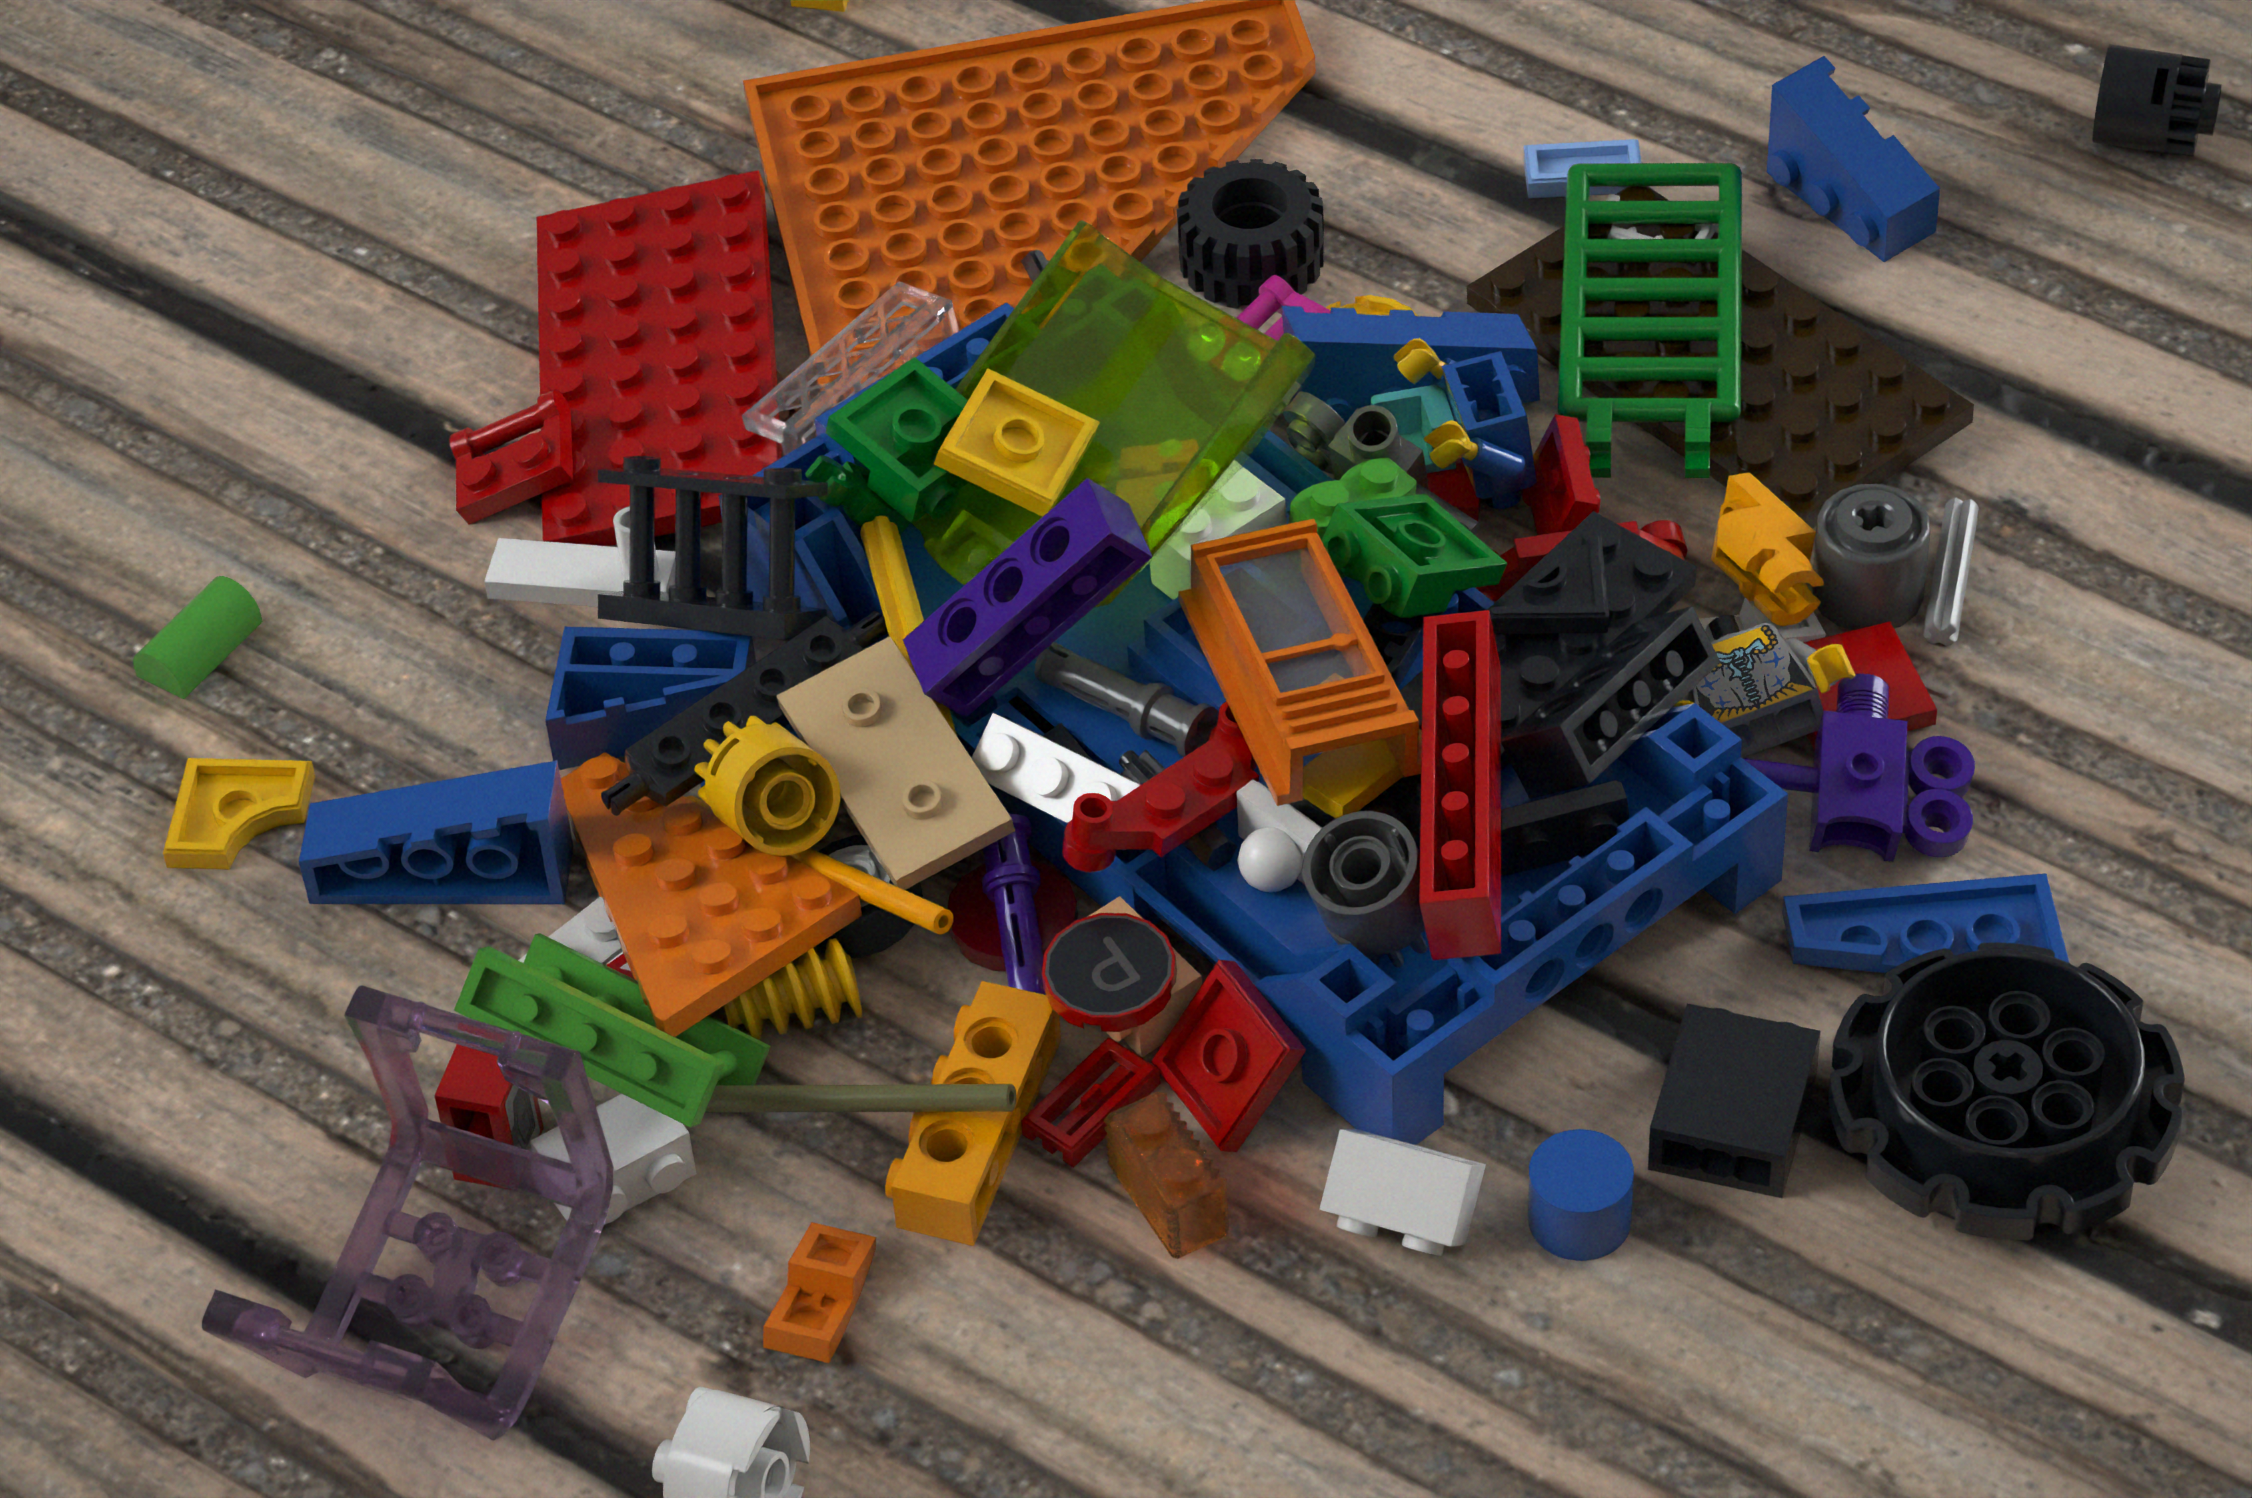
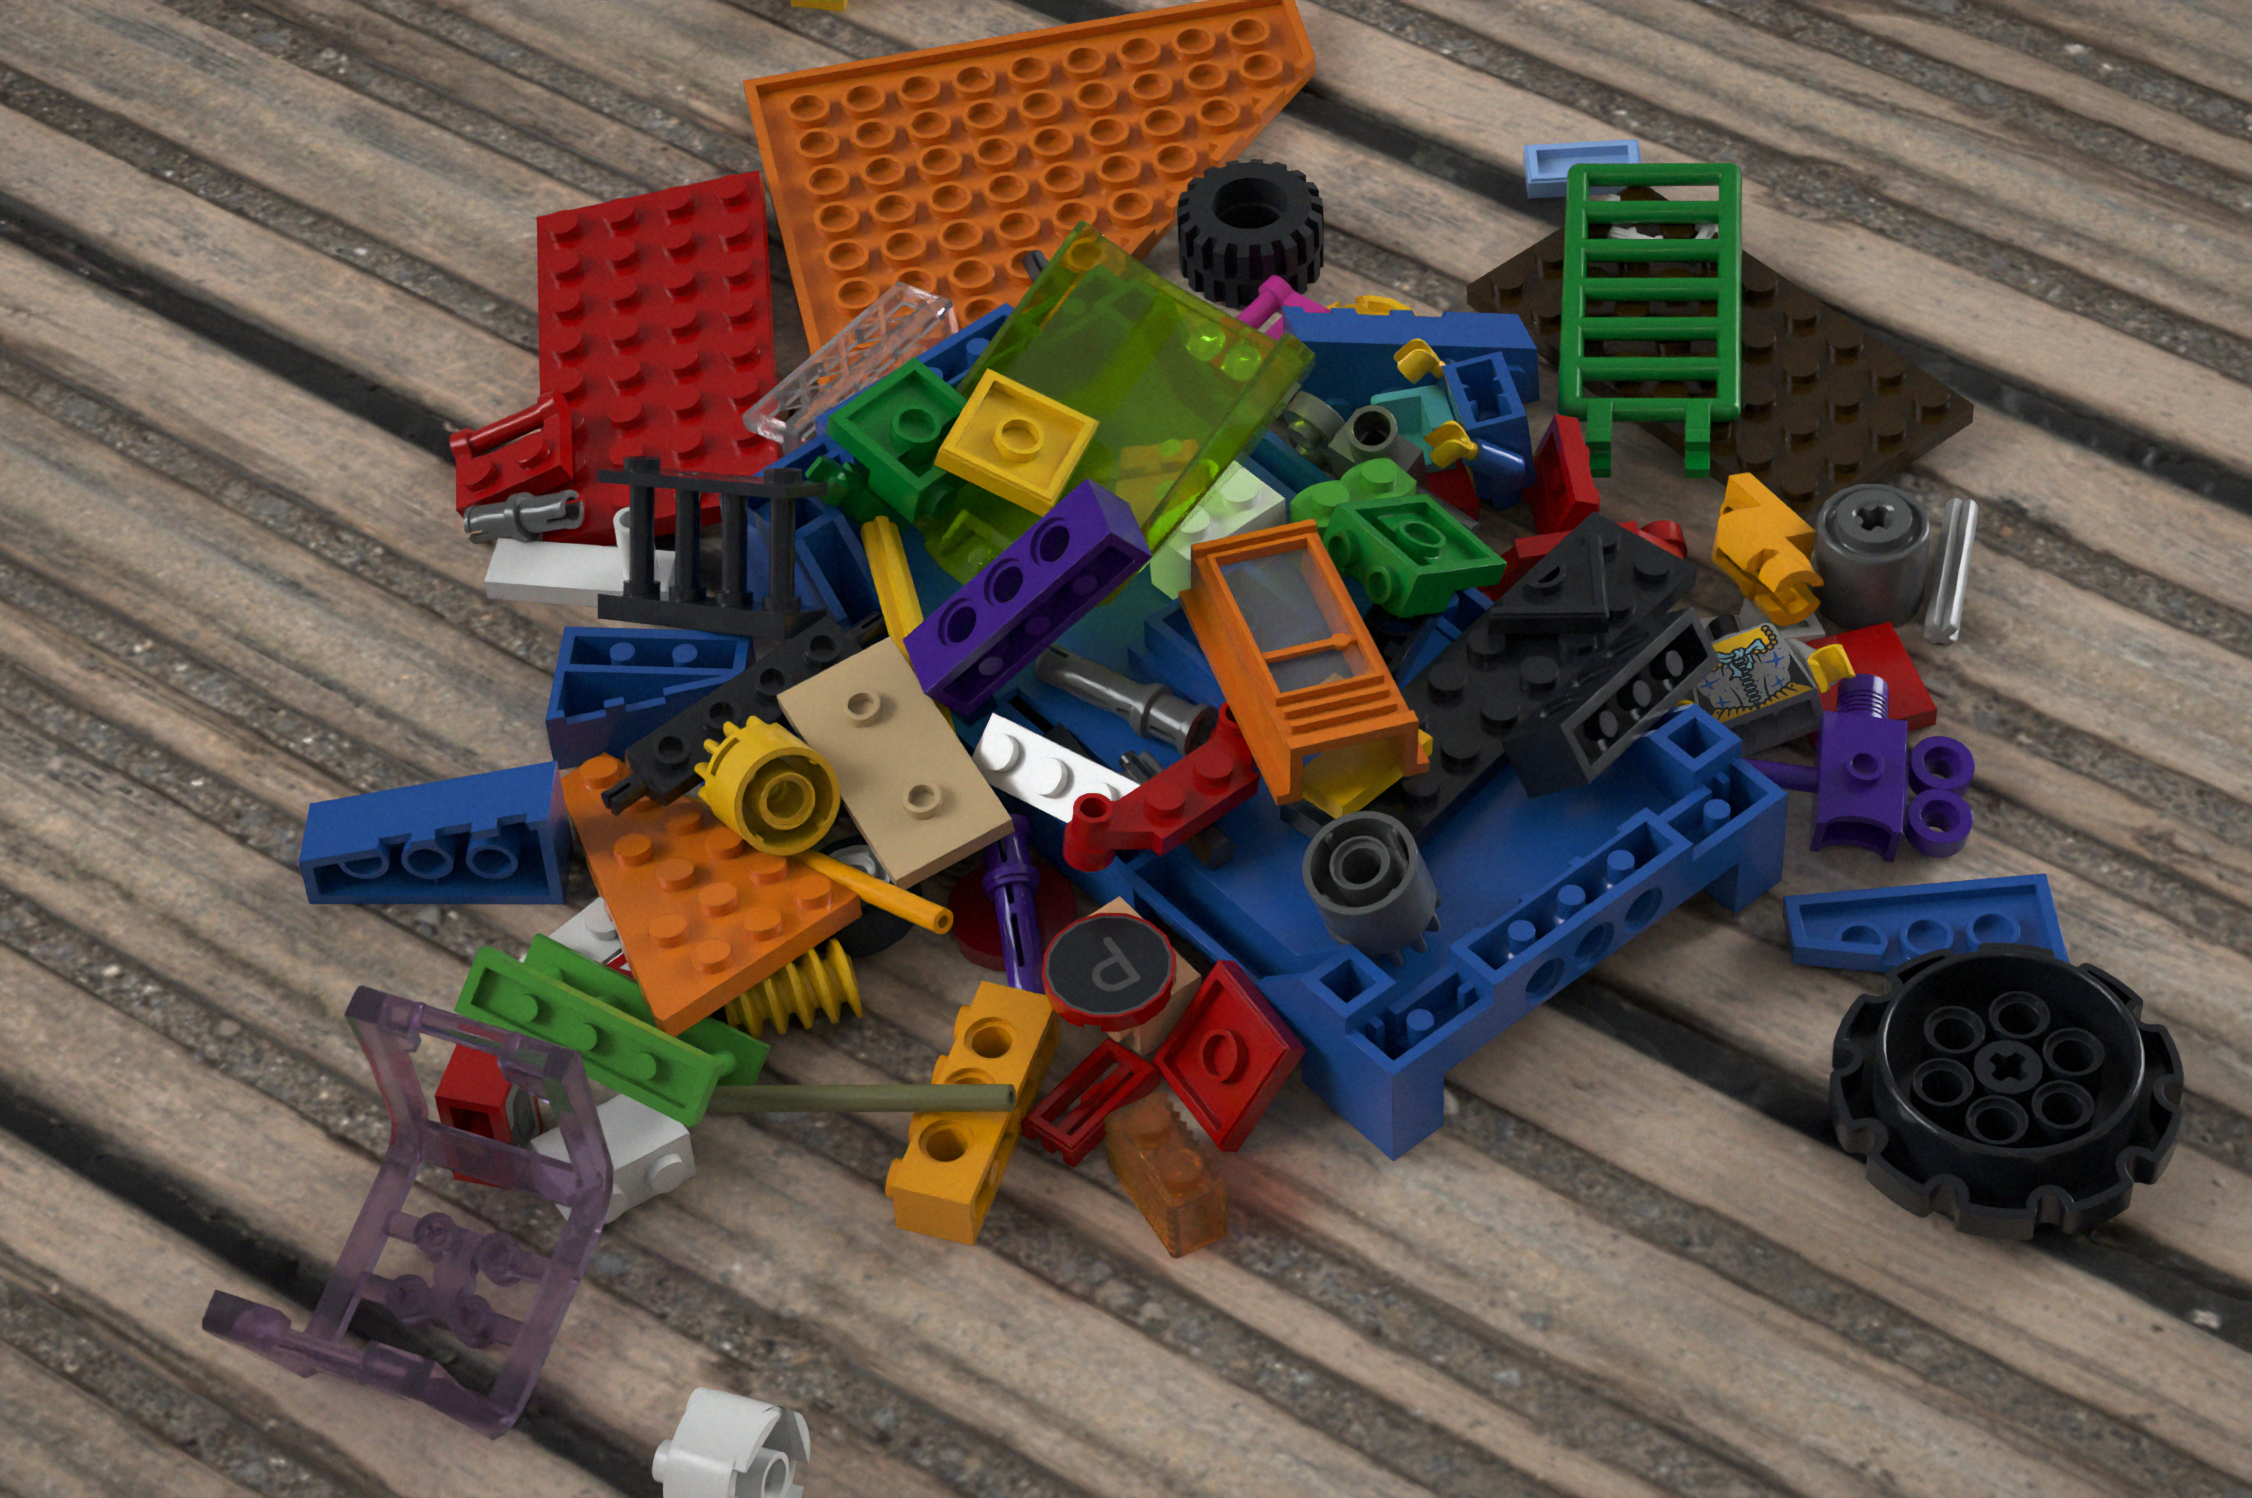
bright green brick [133,576,263,699] -> none
yellow tile [163,758,315,869] -> none
orange slope [763,1222,876,1363] -> none
white tile [1237,779,1322,892] -> none
white brick [1319,1129,1486,1256] -> none
red brick [1419,610,1501,960] -> none
black hinge [1501,780,1630,876] -> none
blue piece [1528,1129,1634,1261] -> none
black brick [1648,1003,1821,1198] -> none
blue wedge [1767,56,1940,262] -> none
black gear [2092,44,2222,157] -> none
none -> dark grey pin [463,490,584,544]

